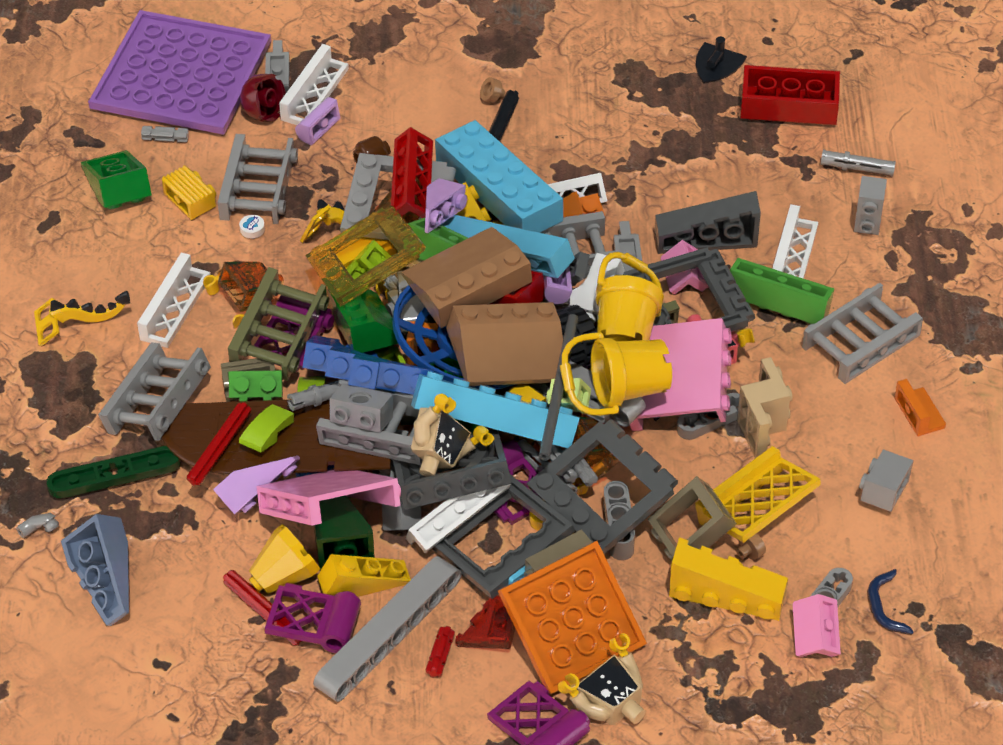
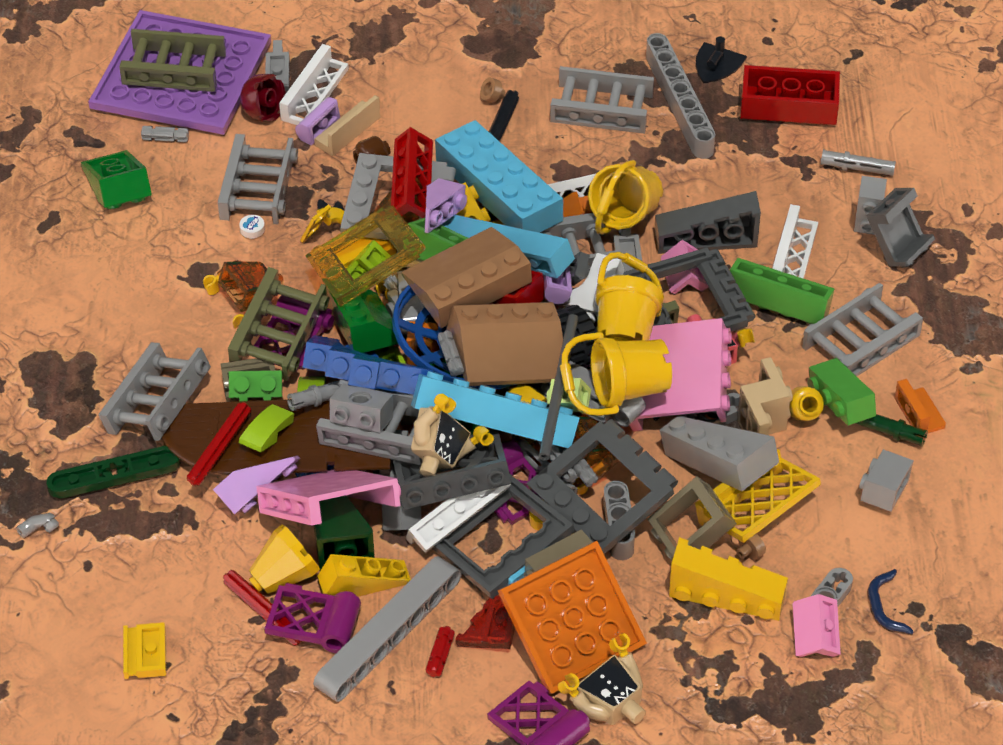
yellow piece [34,291,130,346] -> none
sand blue wedge [61,514,129,626] -> none
white fence [137,252,211,348] -> none
yellow brick [162,165,216,220] -> none
none -> olive fence [119,29,226,92]
none -> yellow plate [123,622,166,679]
none -> tan panel [314,95,380,156]
none -> light grey axle [438,330,464,377]
none -> light grey fence [550,66,654,134]
none -> yellow piece [588,160,663,234]
none -> light grey beam [646,33,715,159]
none -> light grey wedge [660,416,779,491]
none -> yellow head [789,386,824,421]
none -> bright green brick [807,358,876,425]
none -> dark green pin [856,414,928,446]
none -> dark grey panel [866,188,935,268]

